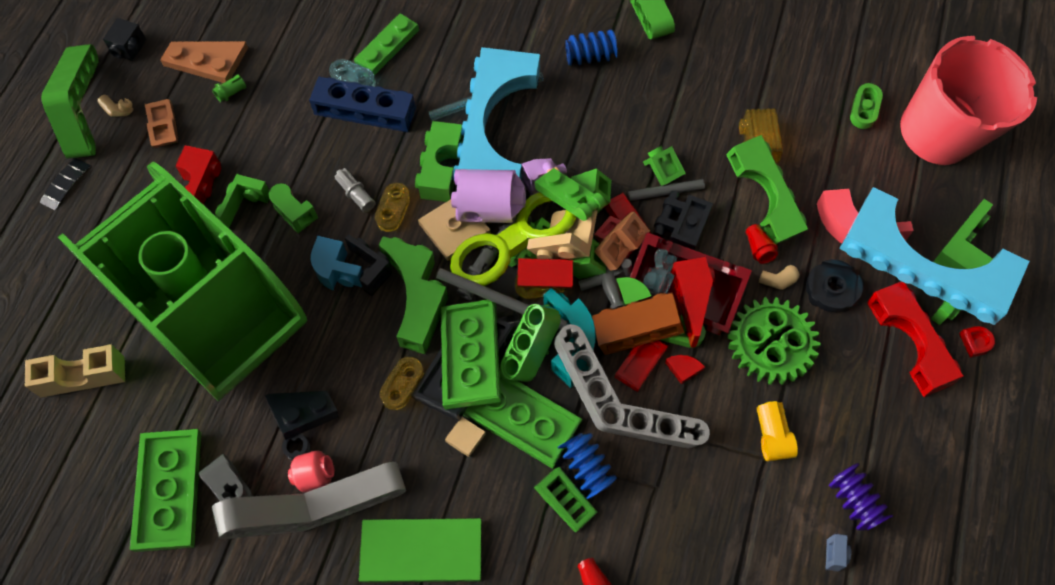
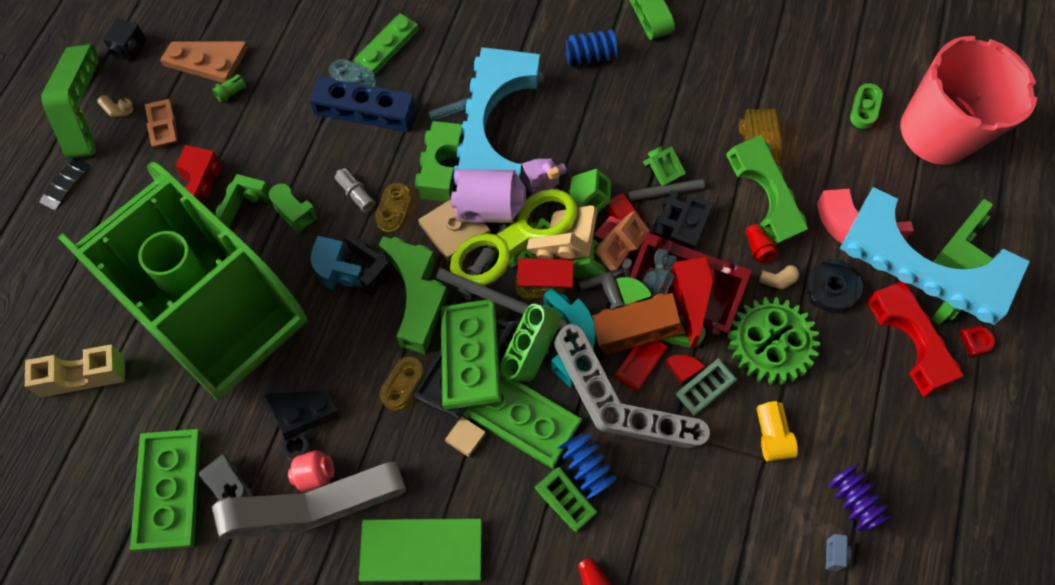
bright green plate [534,168,606,221] -> none
none -> sand green slope [675,358,737,416]

